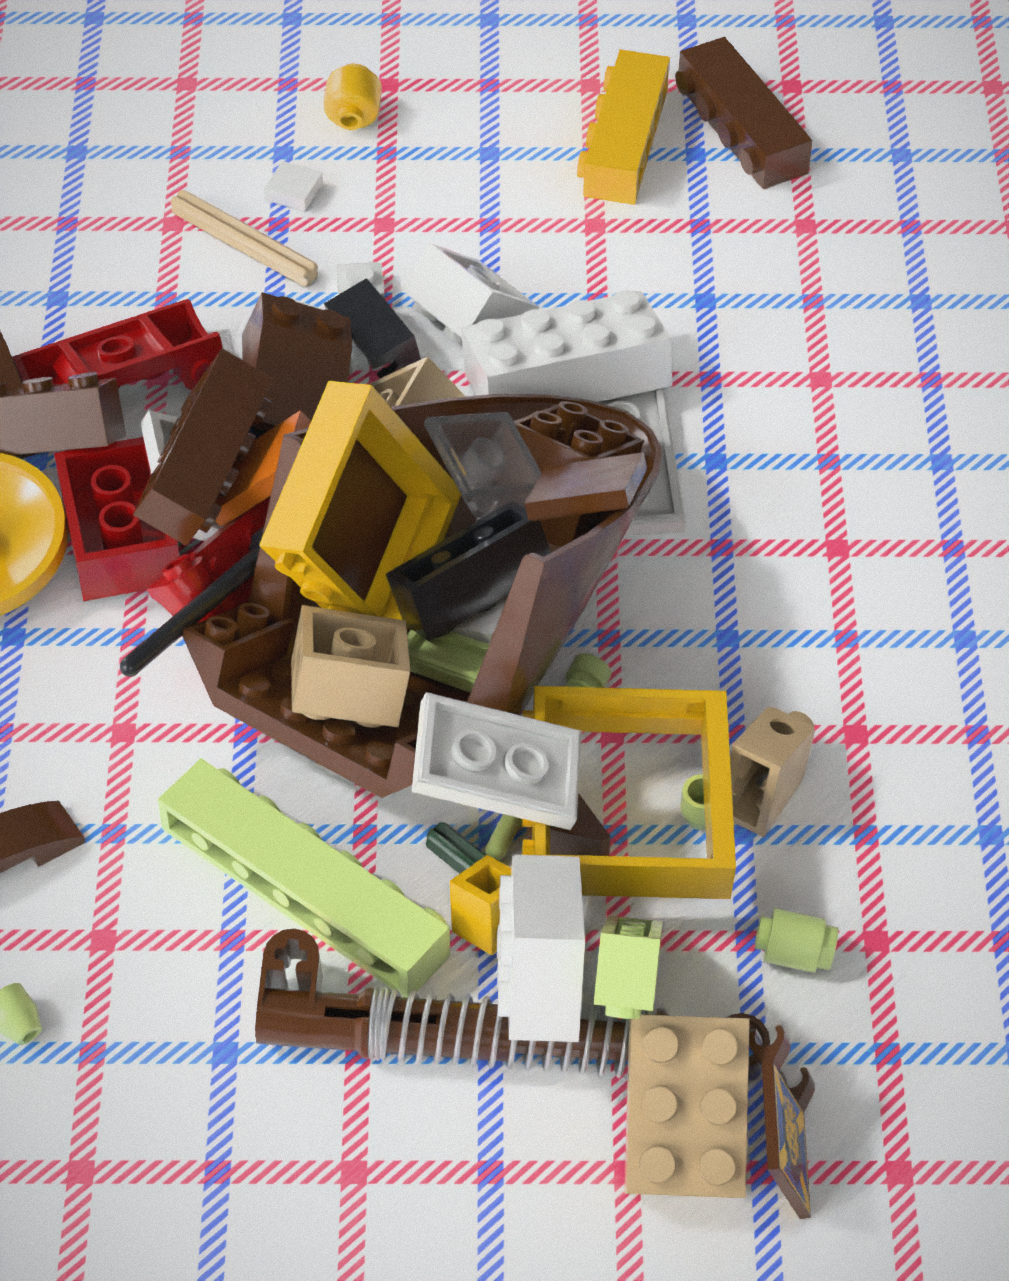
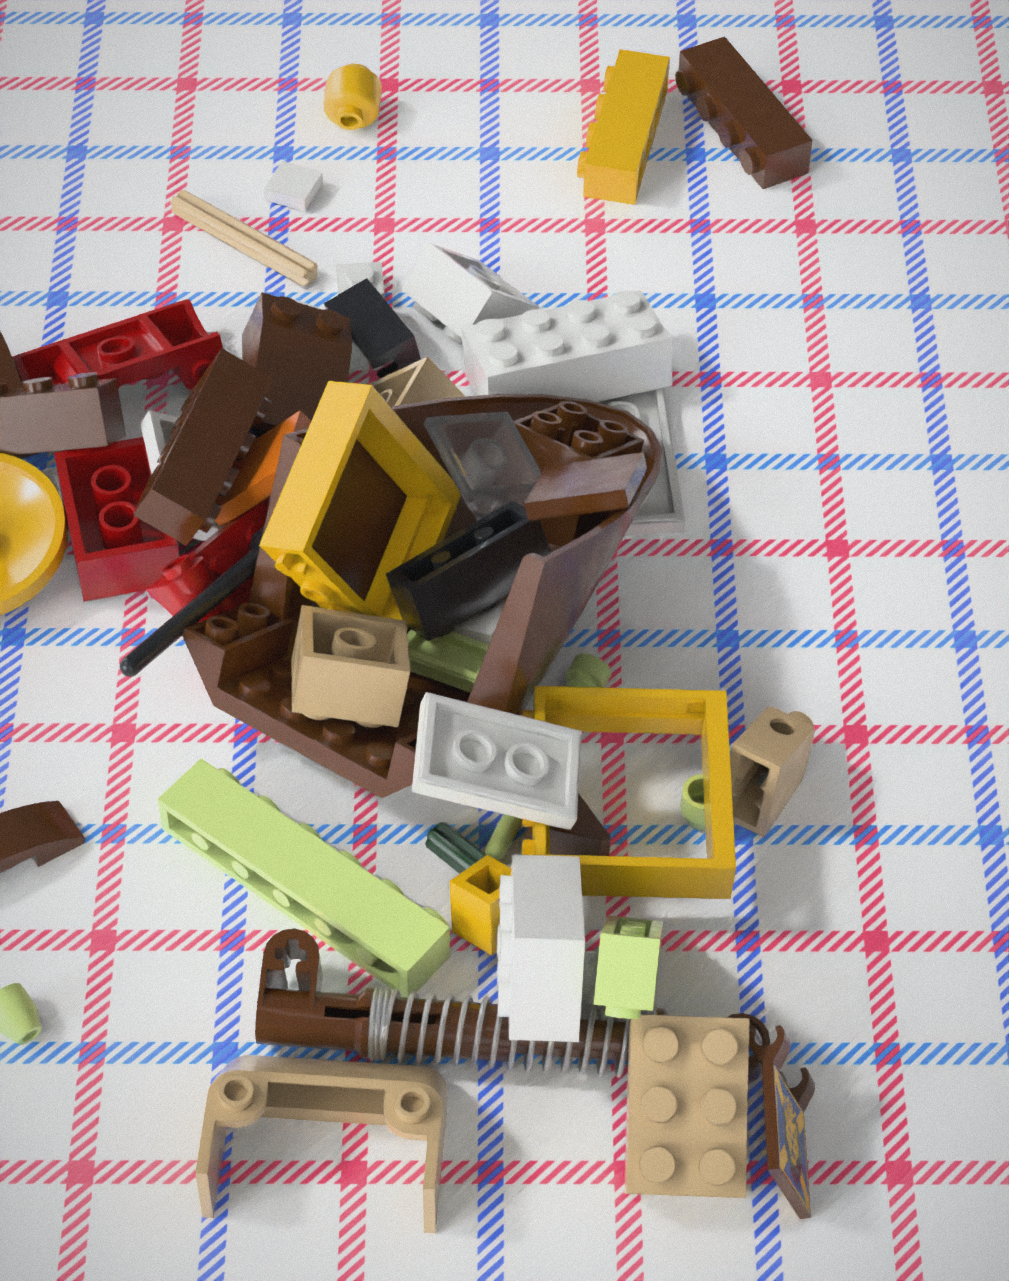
yellowish green brick [754,908,838,973] -> none
none -> tan windscreen [195,1055,448,1234]

